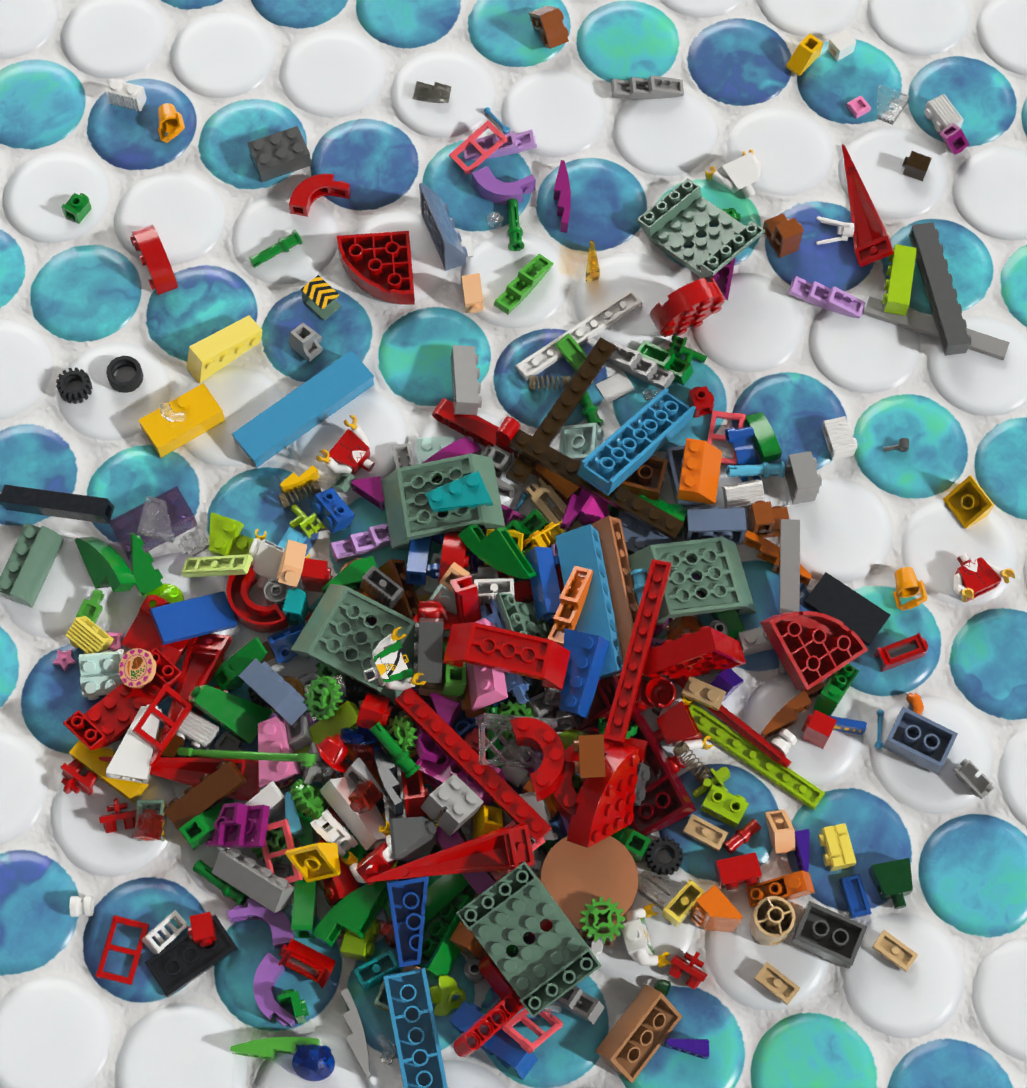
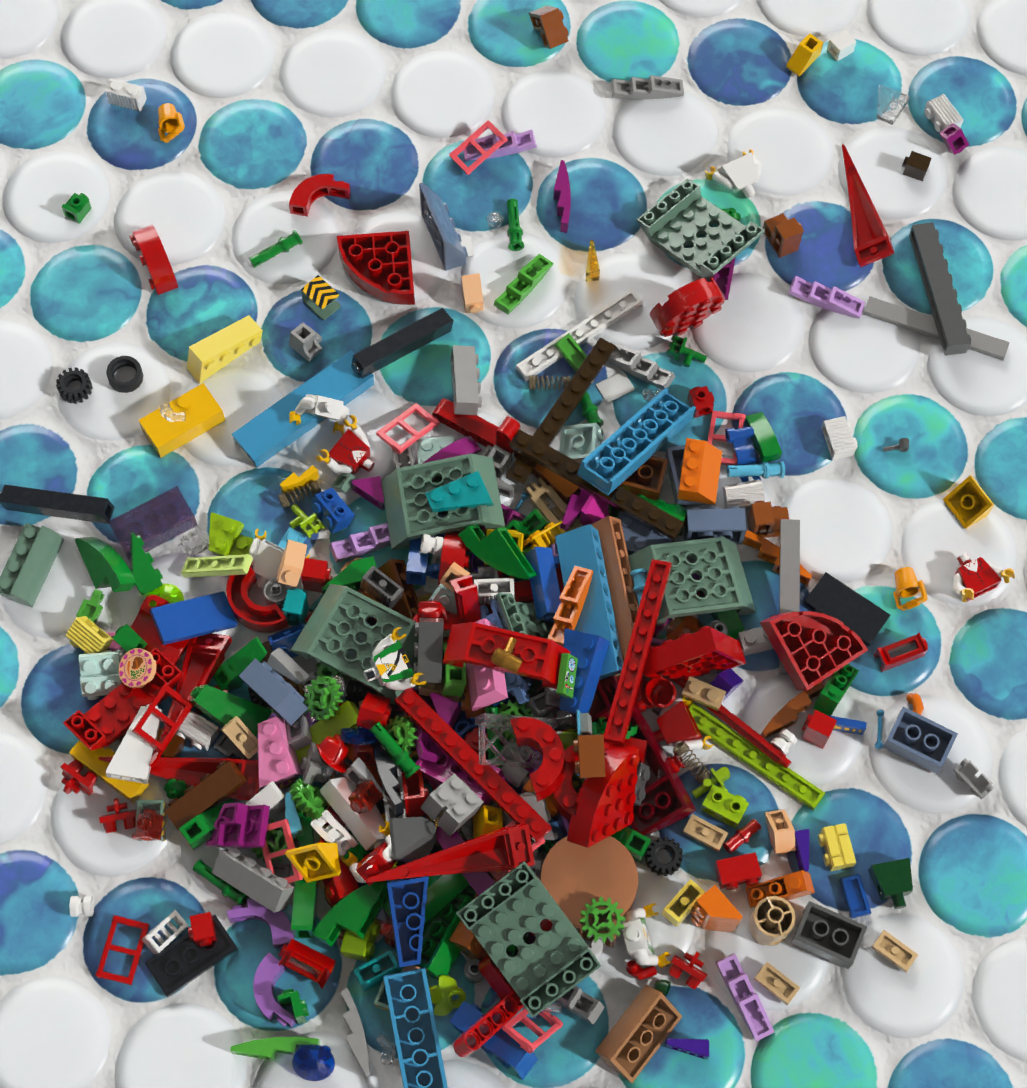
bright pink piece [53,649,76,671] -> none
clear wing [137,496,175,543] -> none
bright green hinge [177,747,317,767] -> none
dark grey brick [248,126,312,182] -> none
clear smoke slope [412,81,452,103] -> none
medium lavender arch [472,166,536,205] -> none
dark azure hinge [484,107,510,134] -> none
green slope [637,341,694,386] -> none
clear wing [637,870,687,911] -> none
light grey piece [785,451,822,504] -> none
white plant [816,217,854,245] -> none
bright pink tile [846,96,871,119] -> none
lime brick [882,244,917,316] -> none
none -> green brick [112,624,147,652]
none -> green plant [164,778,187,799]
none -> tan plate [221,716,258,760]
none -> light grey slope [267,648,309,684]
none -> white torso [289,394,349,435]
none -> black brick [351,308,454,379]
none -> coral window [376,403,440,454]
none -> white wheel [420,534,443,556]
none -> pearl gold piece [491,637,522,674]
none -> bright green tile [557,653,578,698]
none -> piece [576,710,600,736]
none -> red arm [626,960,657,980]
none -> lavender slope [715,953,774,1041]

